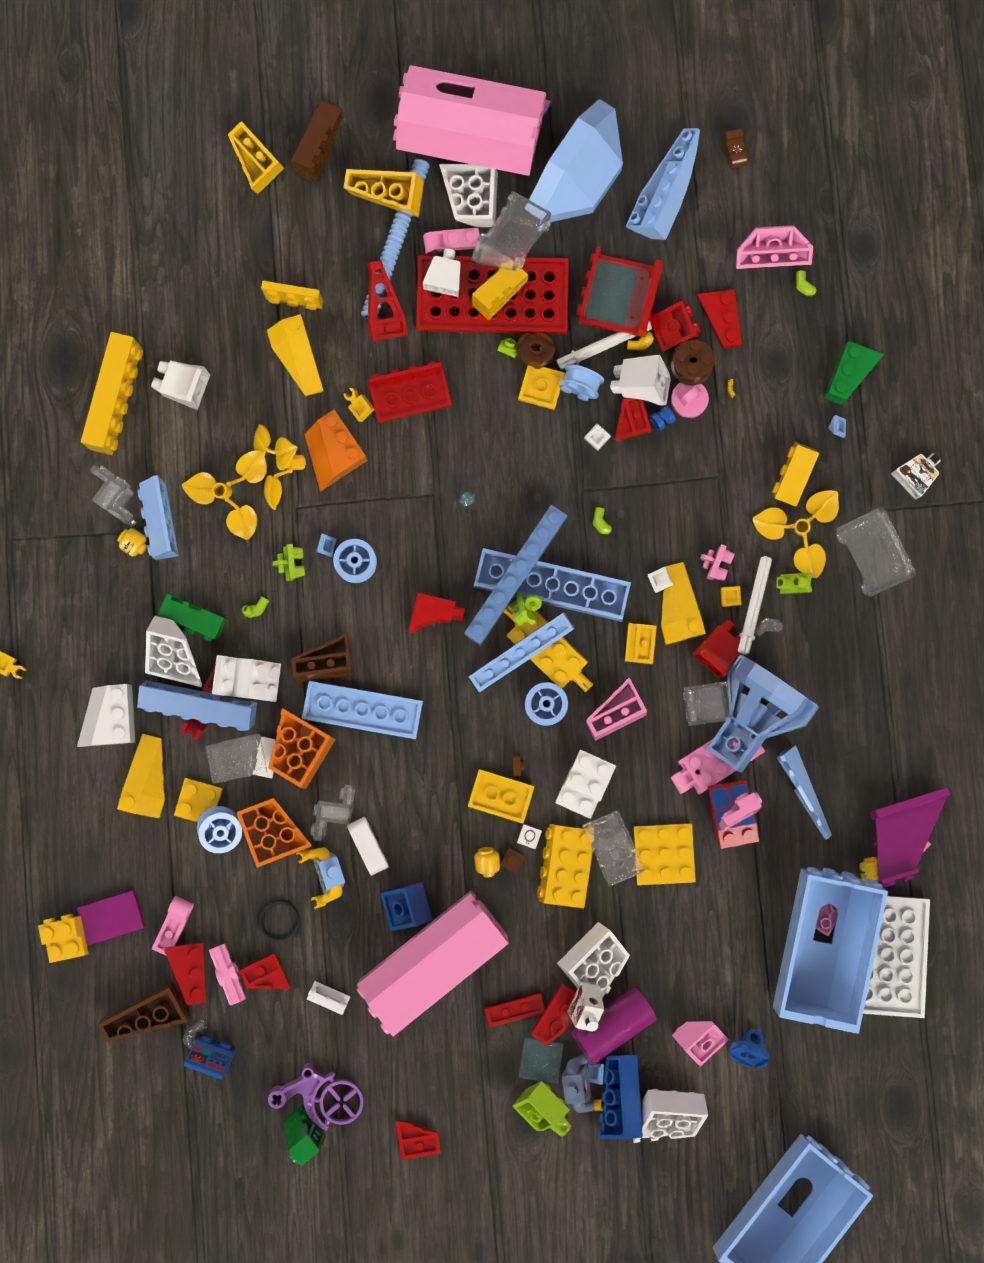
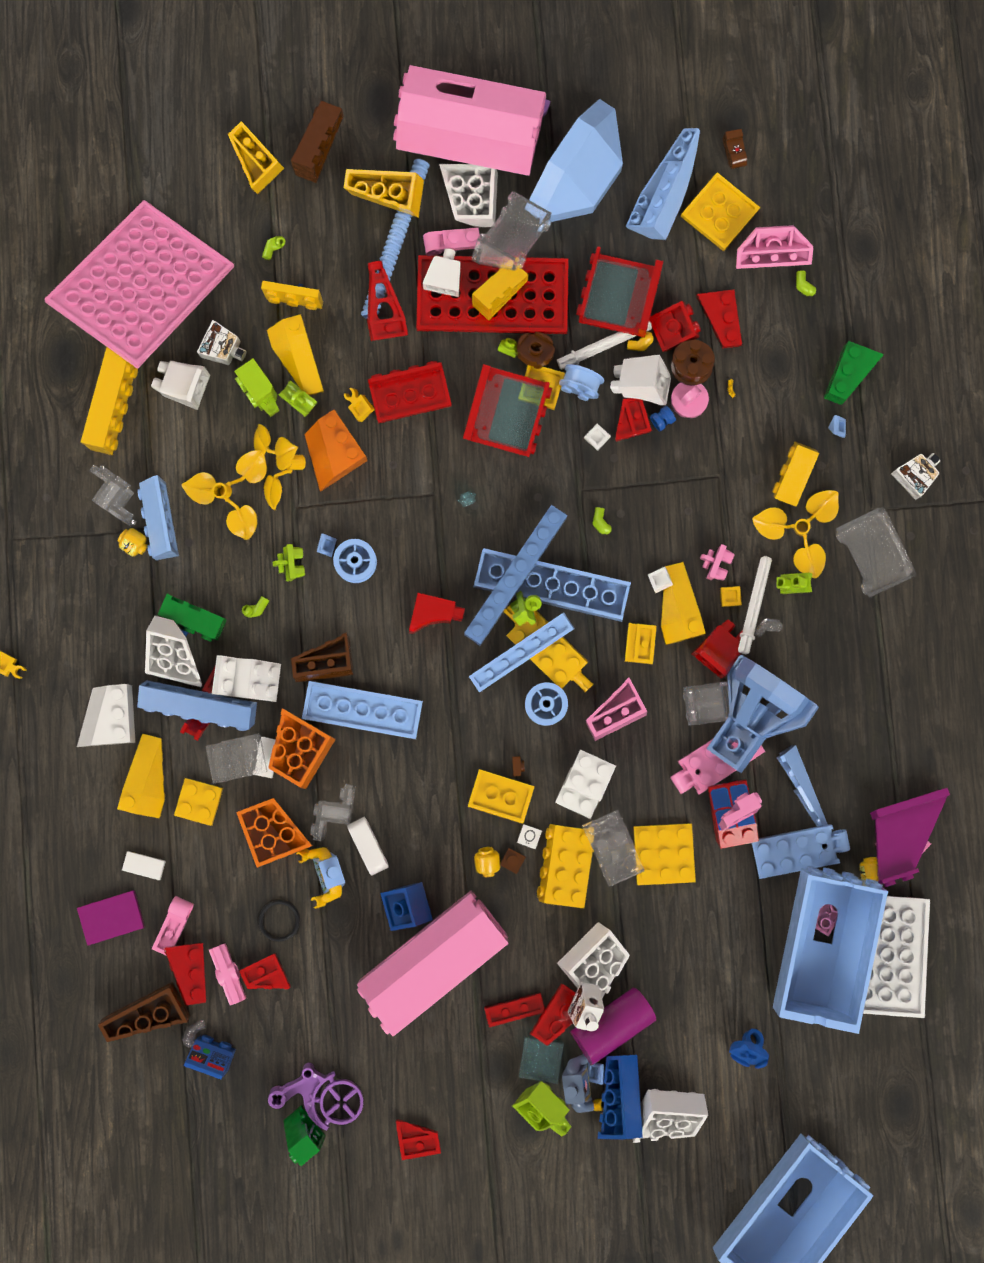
yellow plate [38,914,88,963] -> none
light blue wheel [197,806,242,853] -> none
white hinge [307,981,350,1015] -> none
bright pink slope [672,1021,729,1067] -> none
none -> bright pink tile [45,200,234,369]
none -> white tile [122,851,166,880]
none -> torso [197,320,246,365]
none -> lime hinge [234,358,280,417]
none -> lime arm [262,236,286,260]
none -> lime hips [279,380,317,417]
none -> clear light blue panel [463,364,553,457]
none -> yellow plate [681,173,760,251]
none -> light blue hinge [752,824,850,879]

